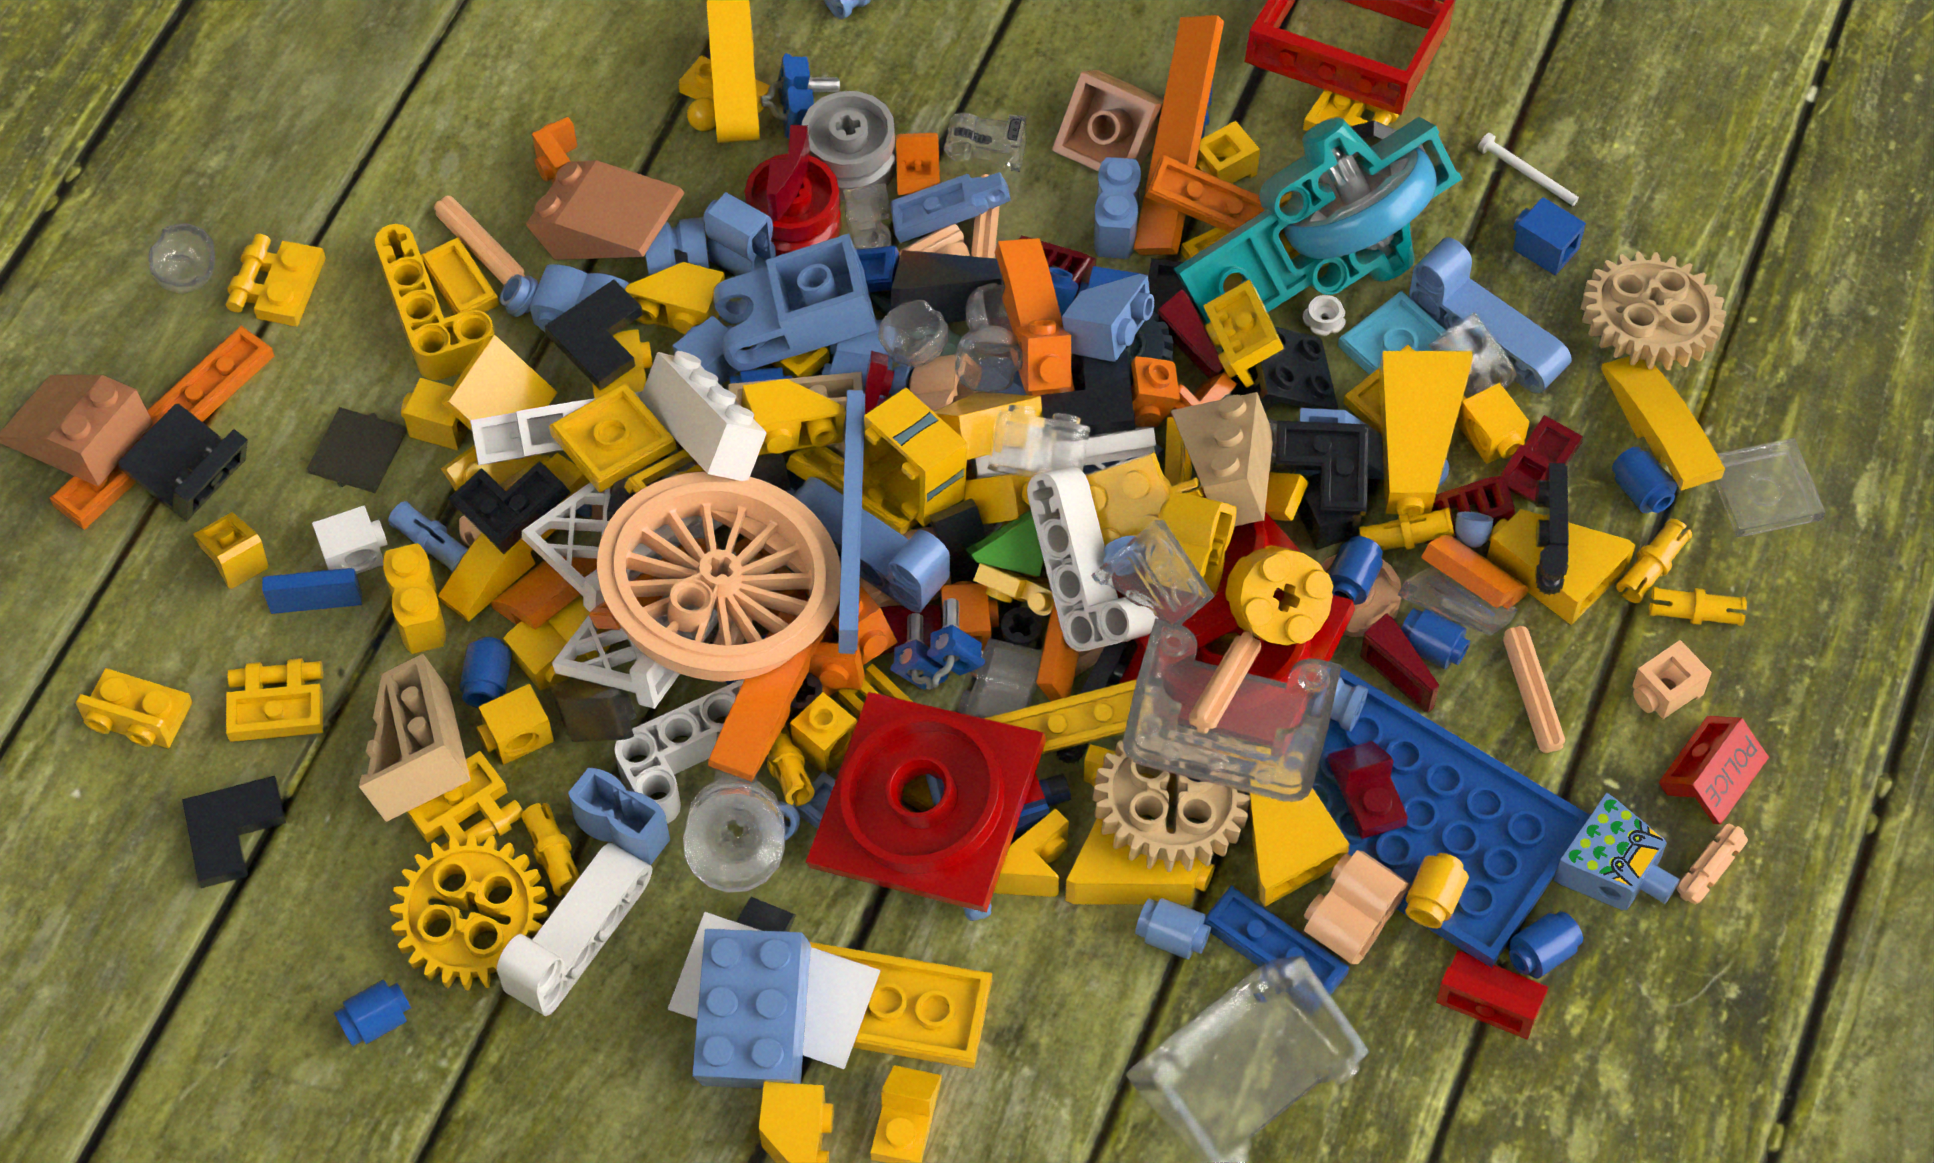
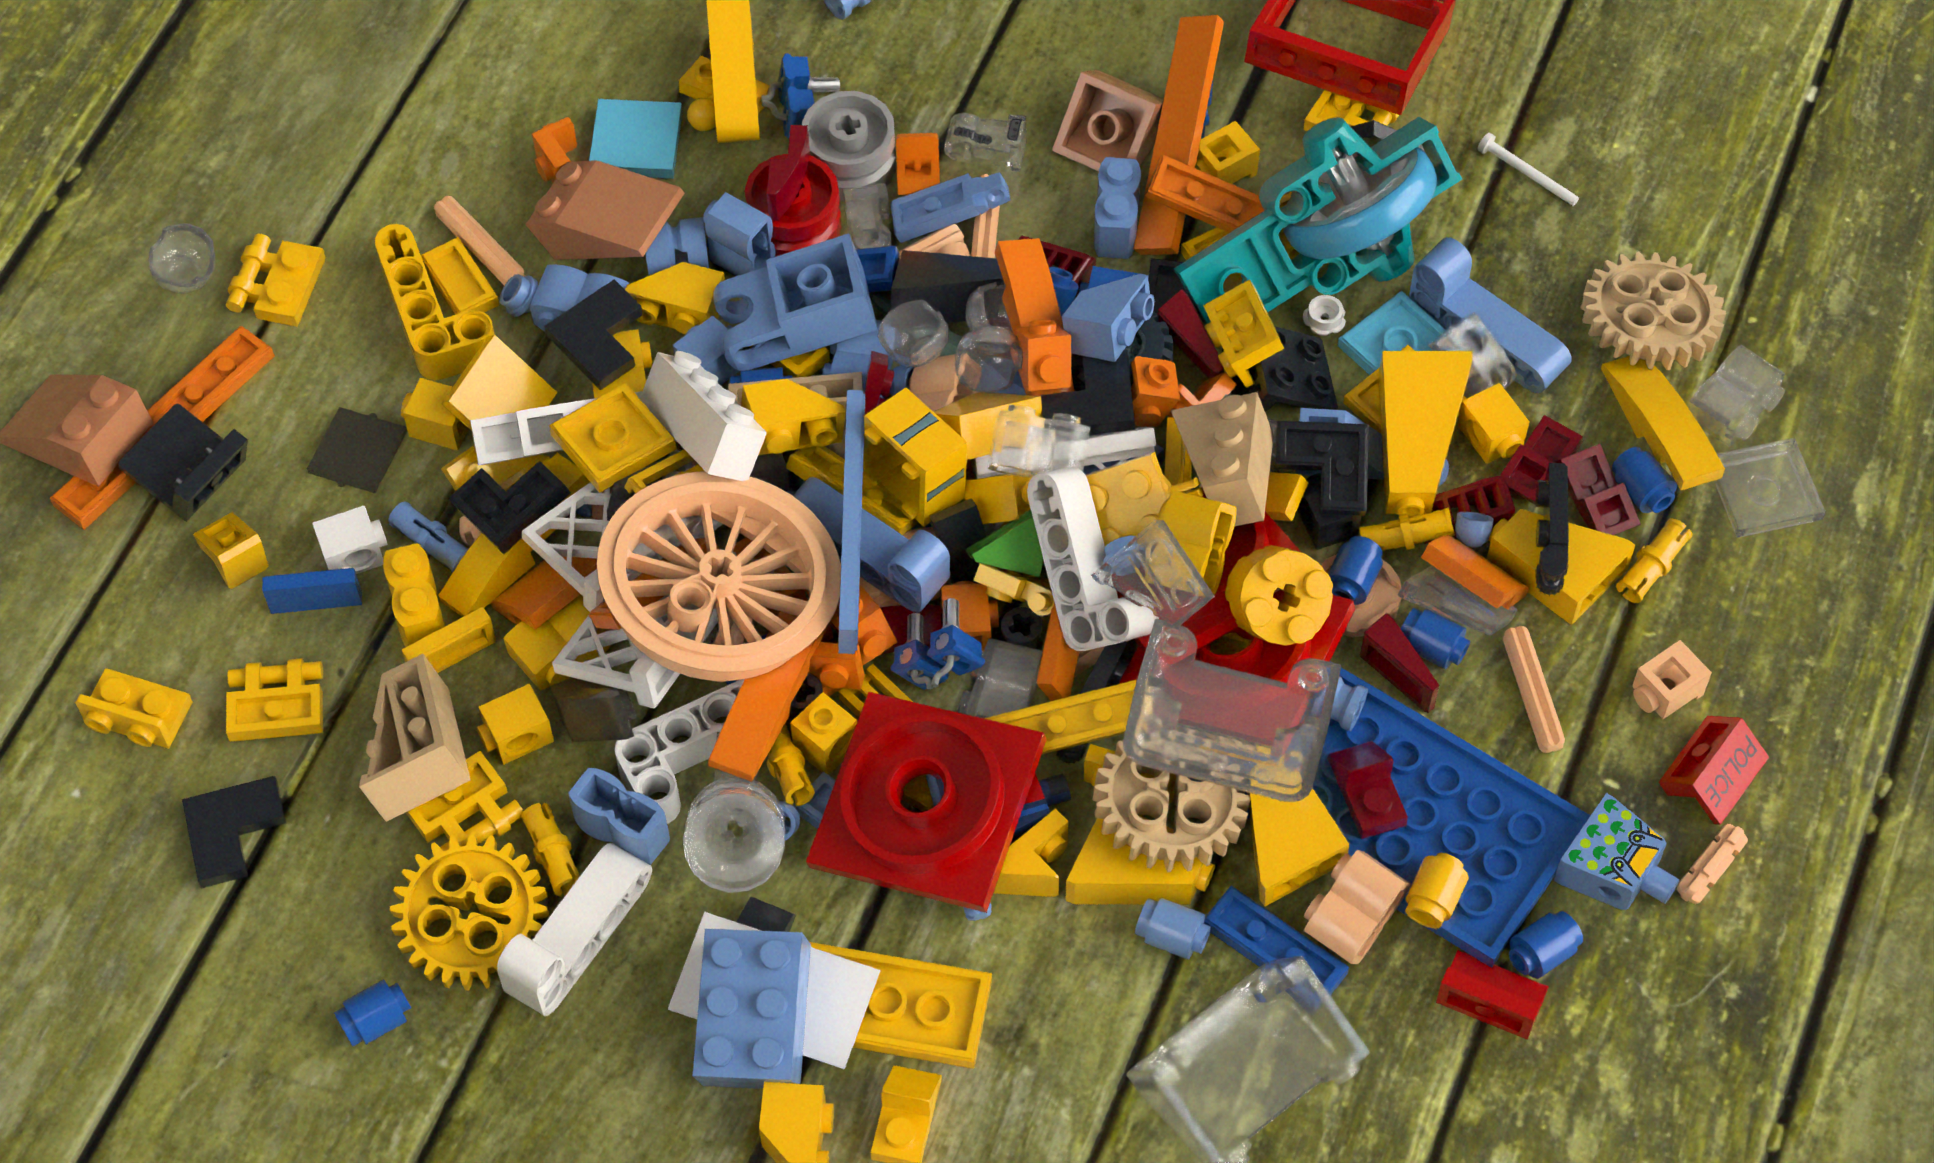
blue brick [459,637,512,708] -> none
light nougat axle [1189,631,1261,733] -> none
blue brick [1513,197,1586,276] -> none
yellow pin [1649,586,1747,626] -> none
none -> yellow tile [401,607,497,673]
none -> medium azure tile [589,99,683,179]
none -> dark red slope [1555,444,1641,535]
none -> clear brick [1688,345,1785,447]

